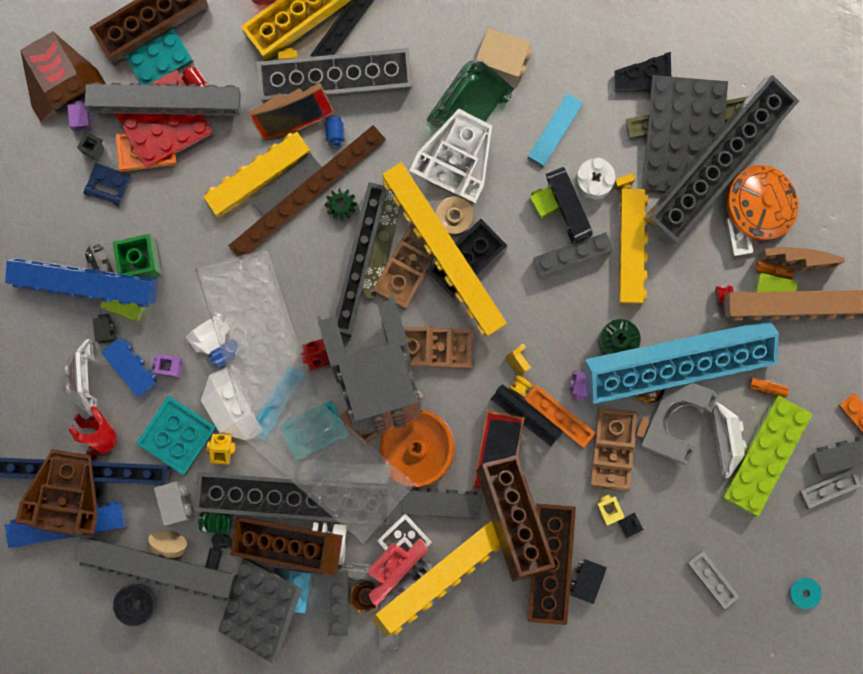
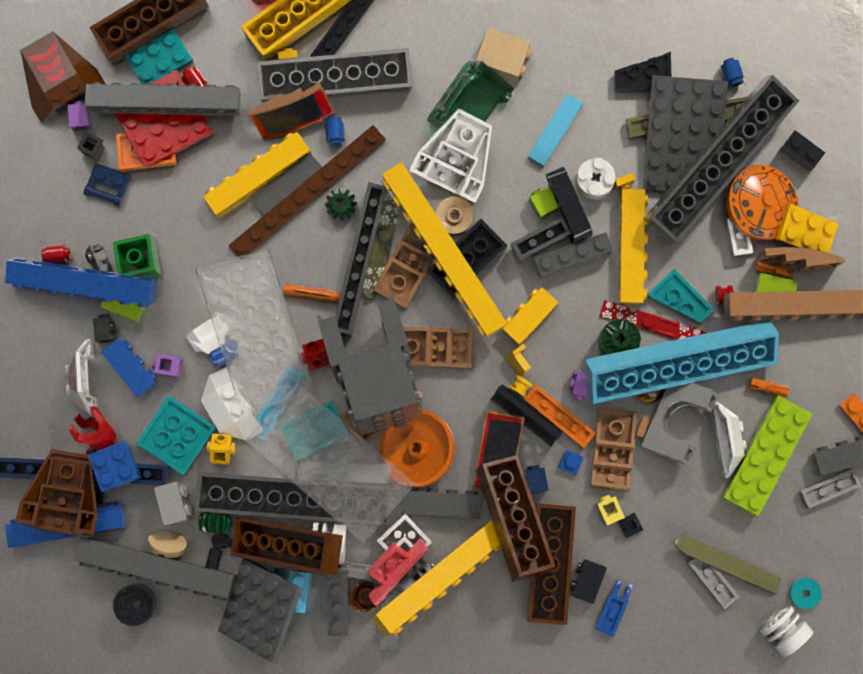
none -> red brick [41,244,71,264]
none -> blue brick [88,441,142,493]
none -> orange pin [283,283,341,304]
none -> yellow brick [502,287,559,346]
none -> dark grey brick [510,217,571,263]
none -> dark blue brick [524,465,549,495]
none -> blue plate [558,450,584,475]
none -> blue hinge [595,579,633,637]
none -> red piece [600,300,707,340]
none -> teal wing [647,269,714,324]
none -> olive piece [673,537,782,595]
none -> blue brick [721,58,744,87]
none -> white wheel [760,605,814,658]
none -> yellow plate [776,203,838,253]
none -> black brick [779,130,826,172]

